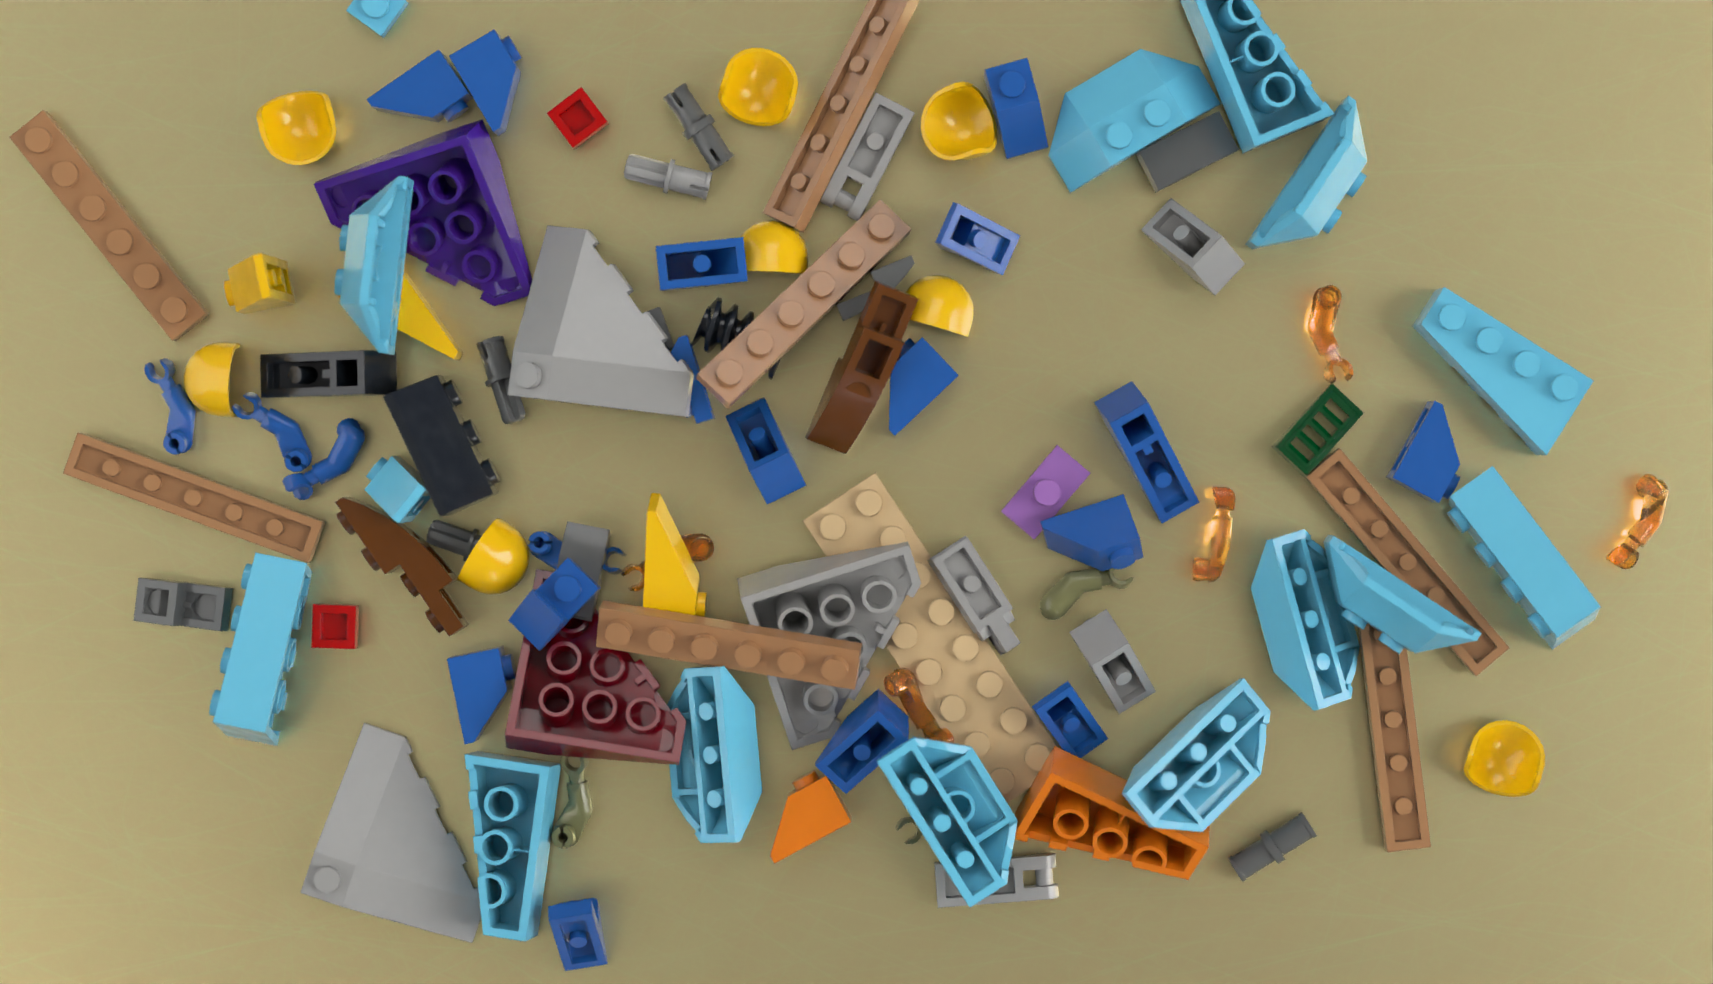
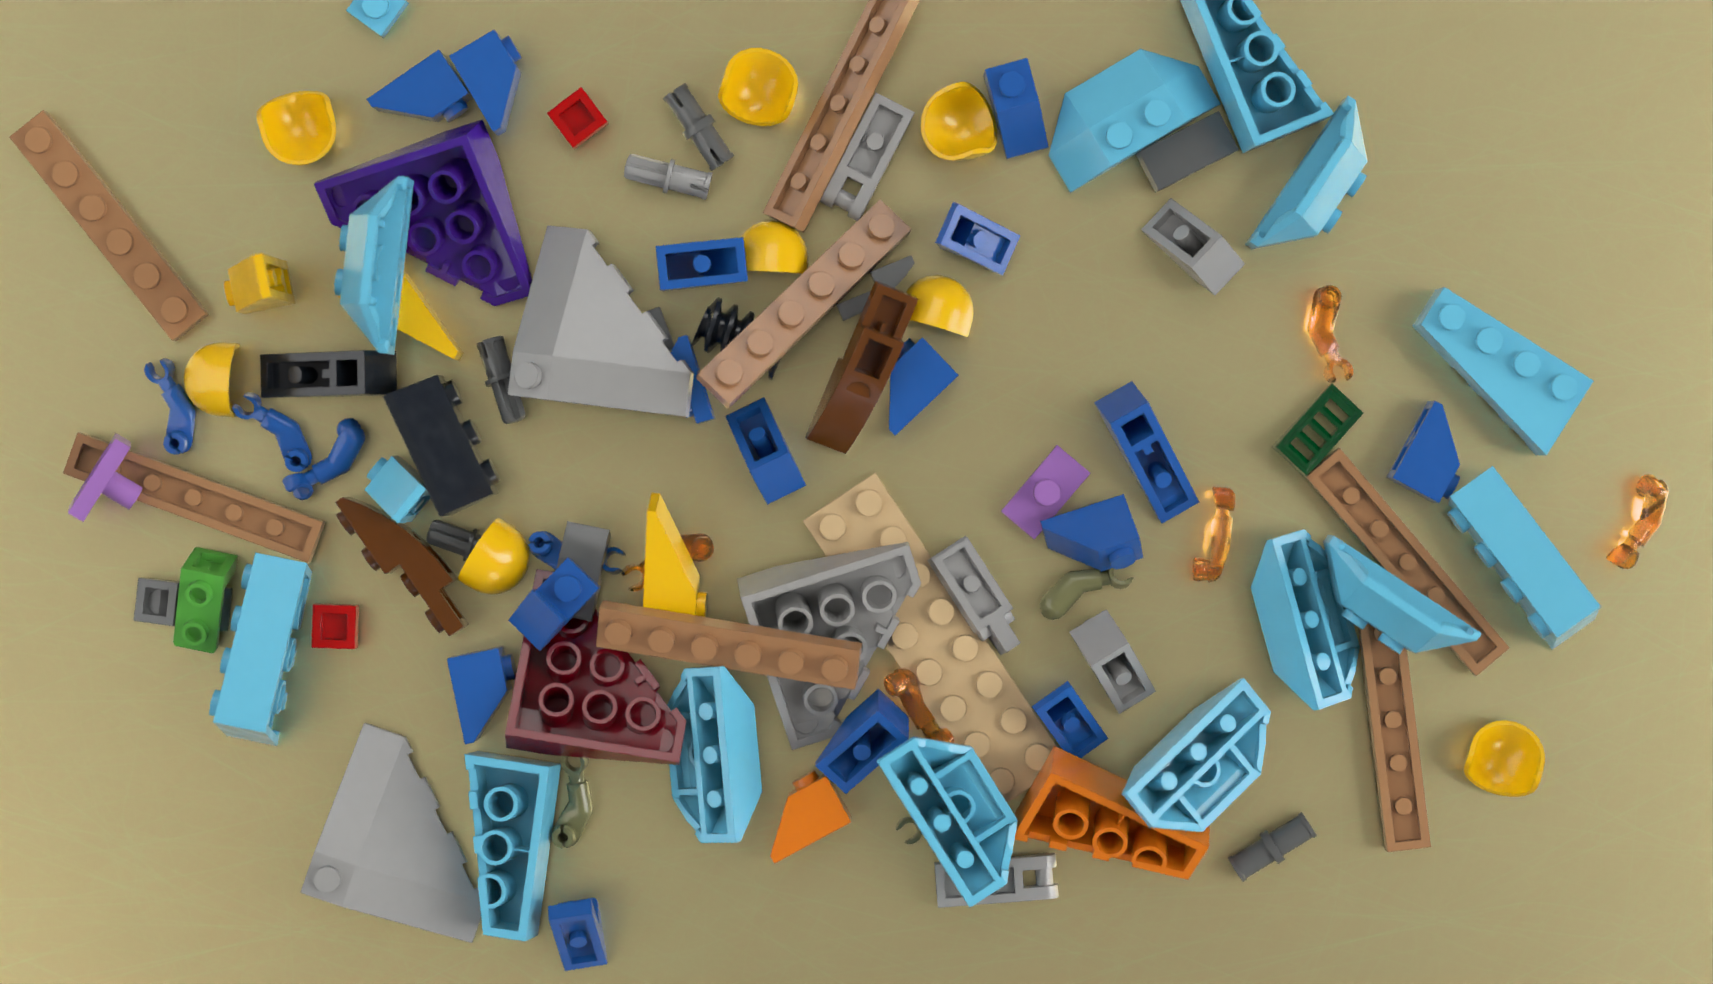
none -> medium lavender tile [68,433,143,522]
none -> bright green bracket [173,547,238,653]

